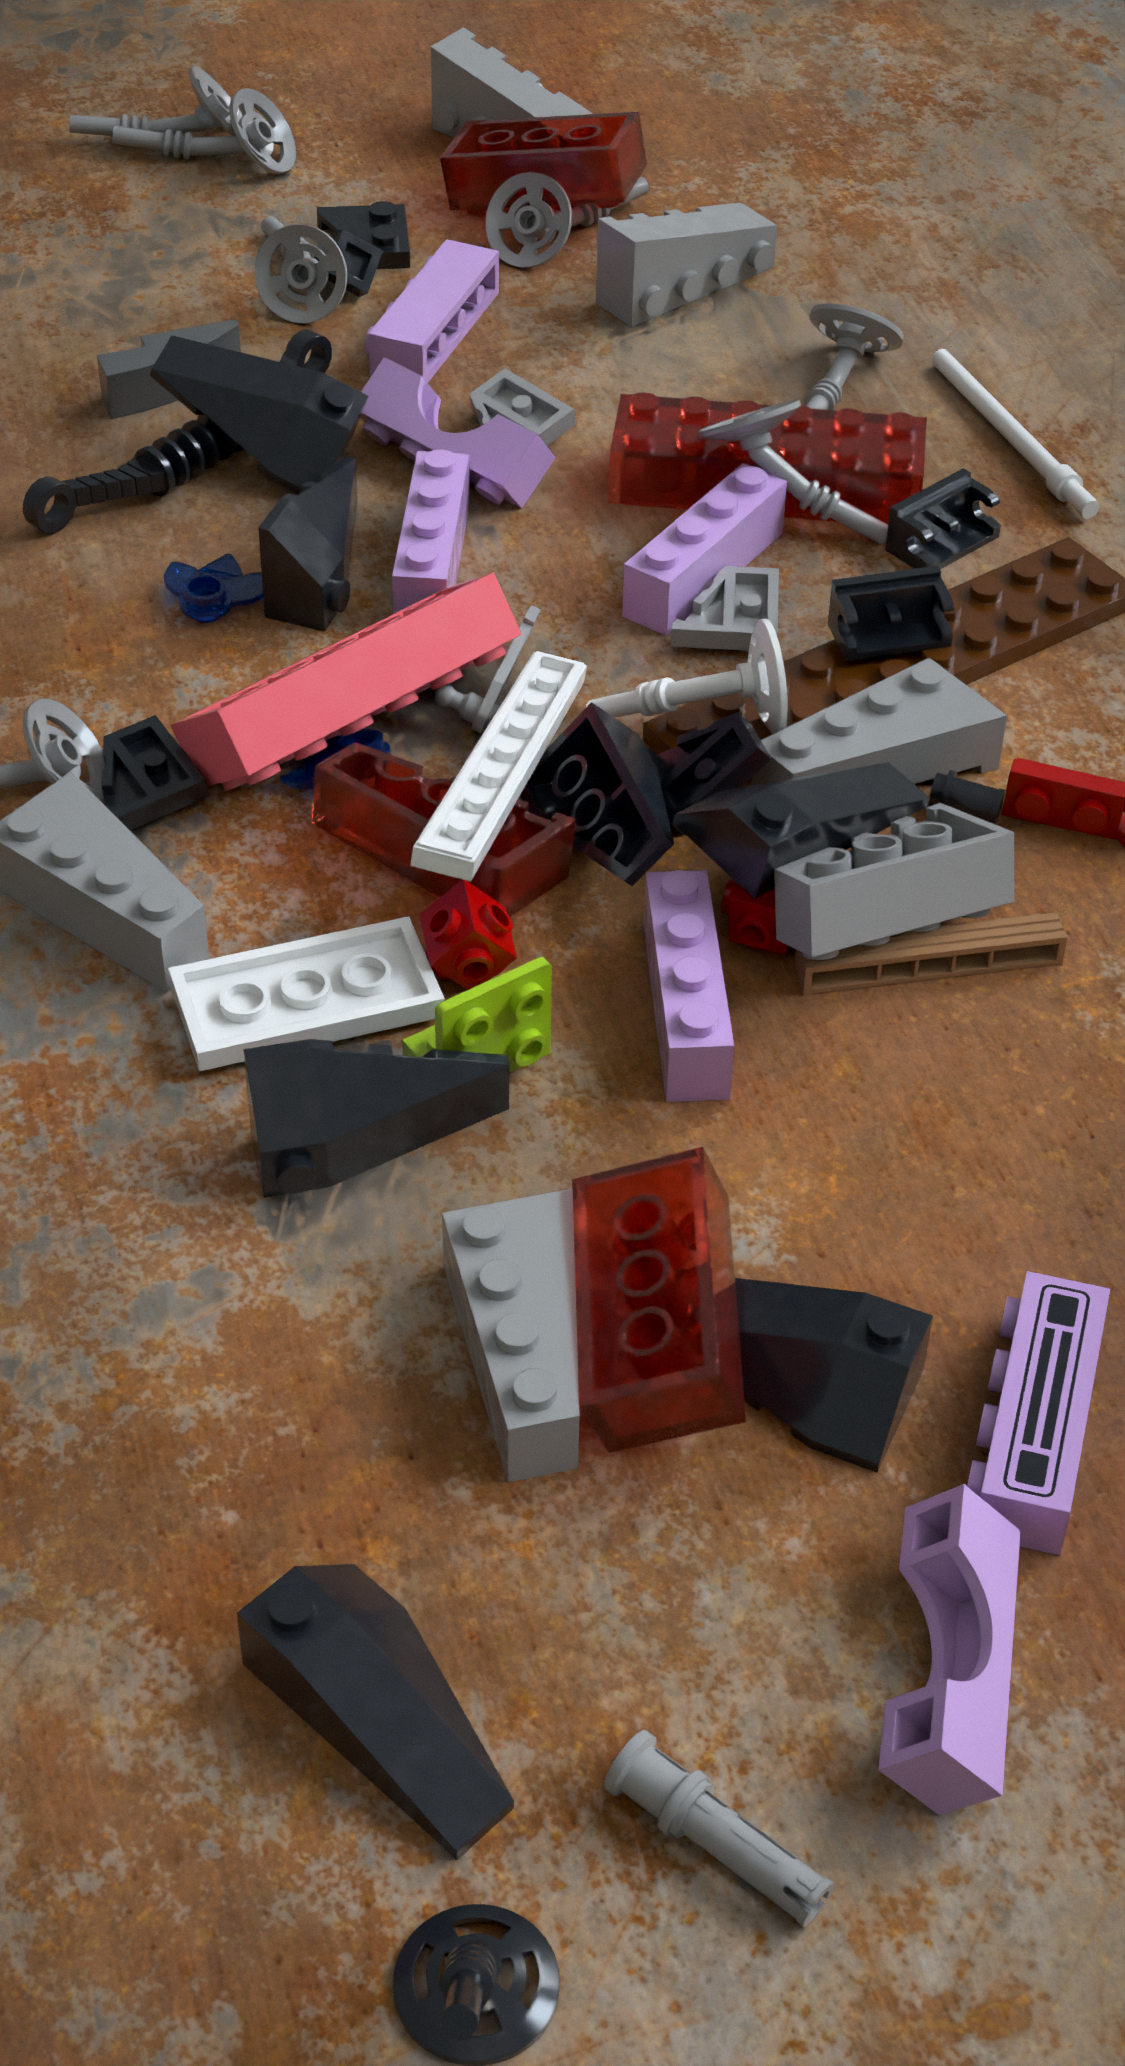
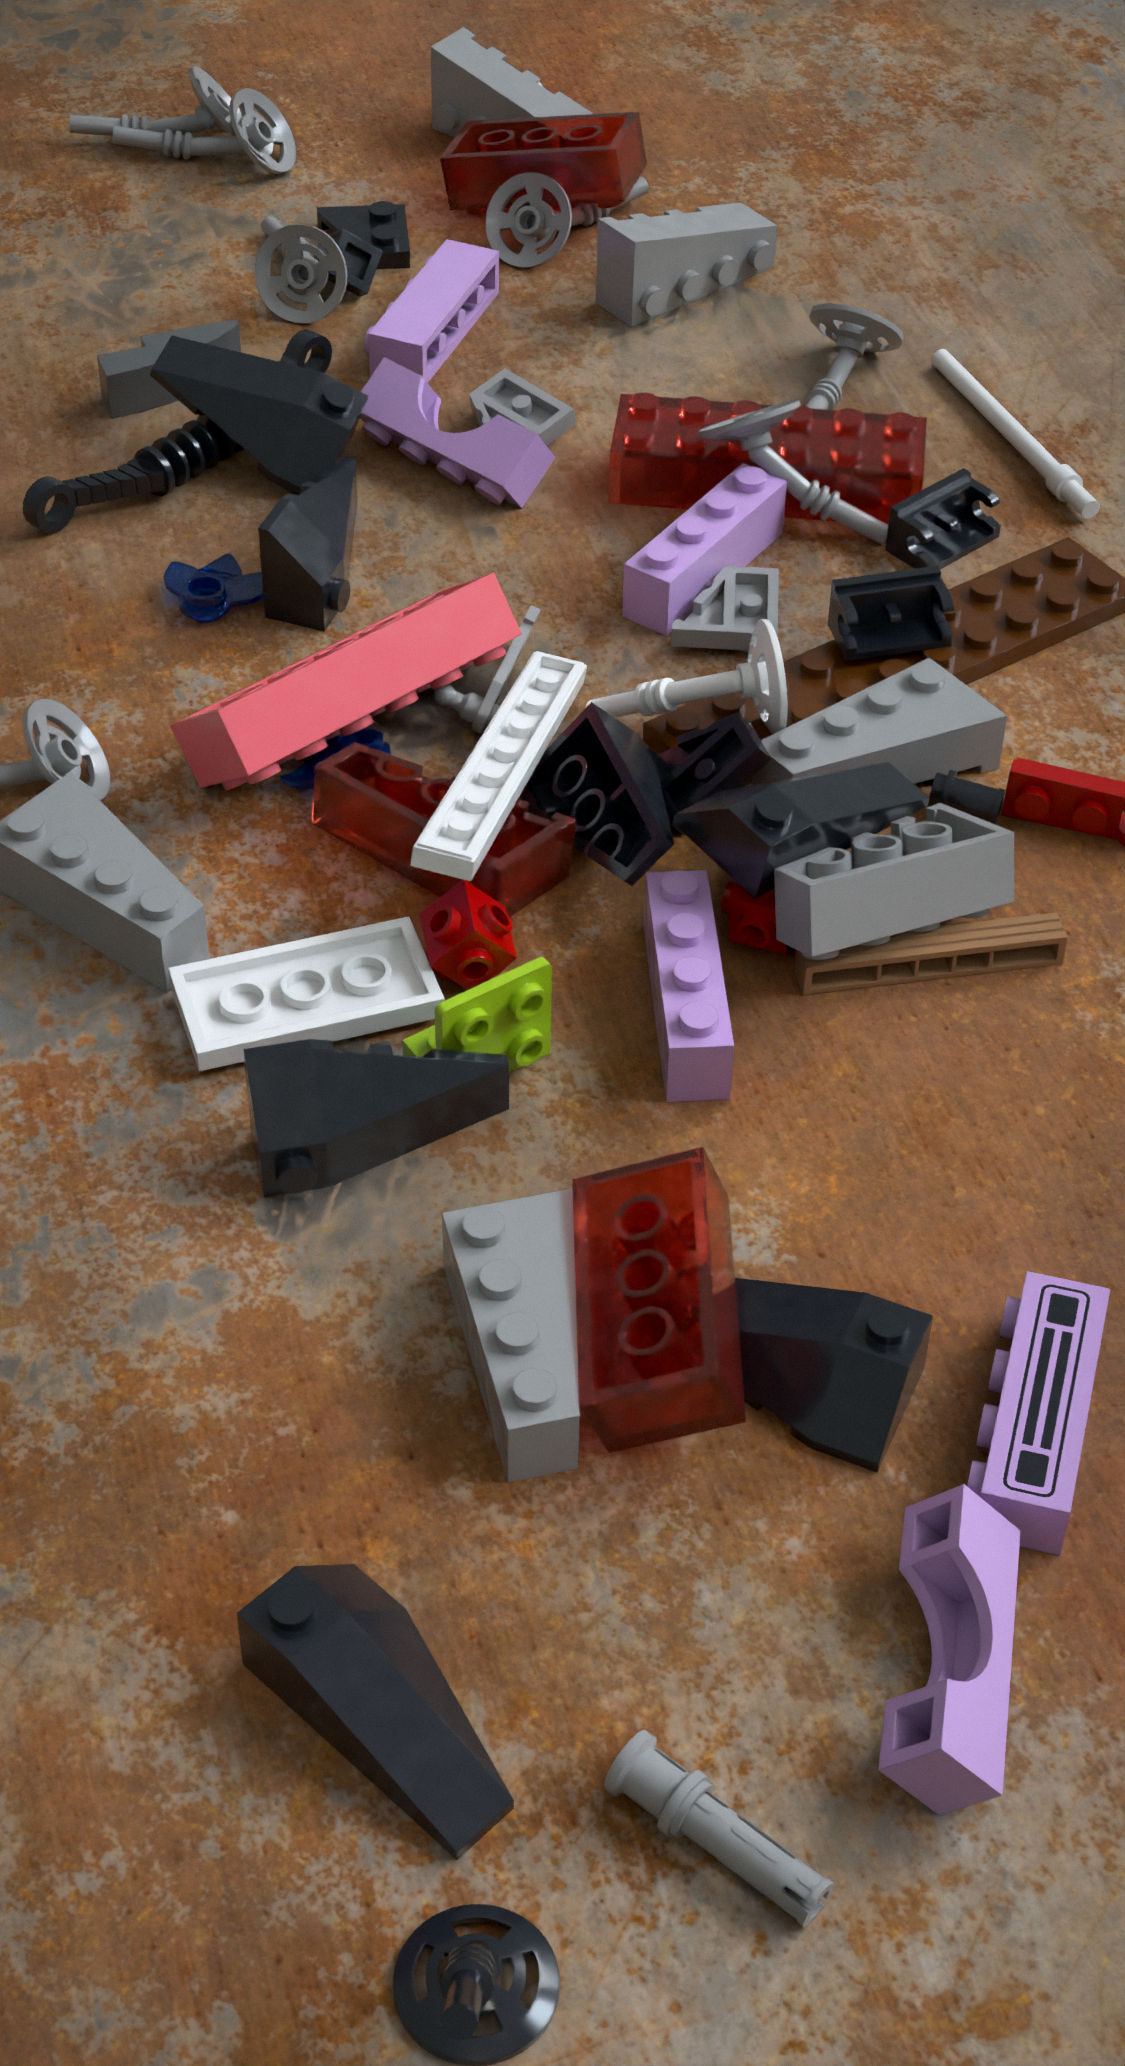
black wing [101,715,209,830] -> none
lavender brick [392,449,470,614] -> none

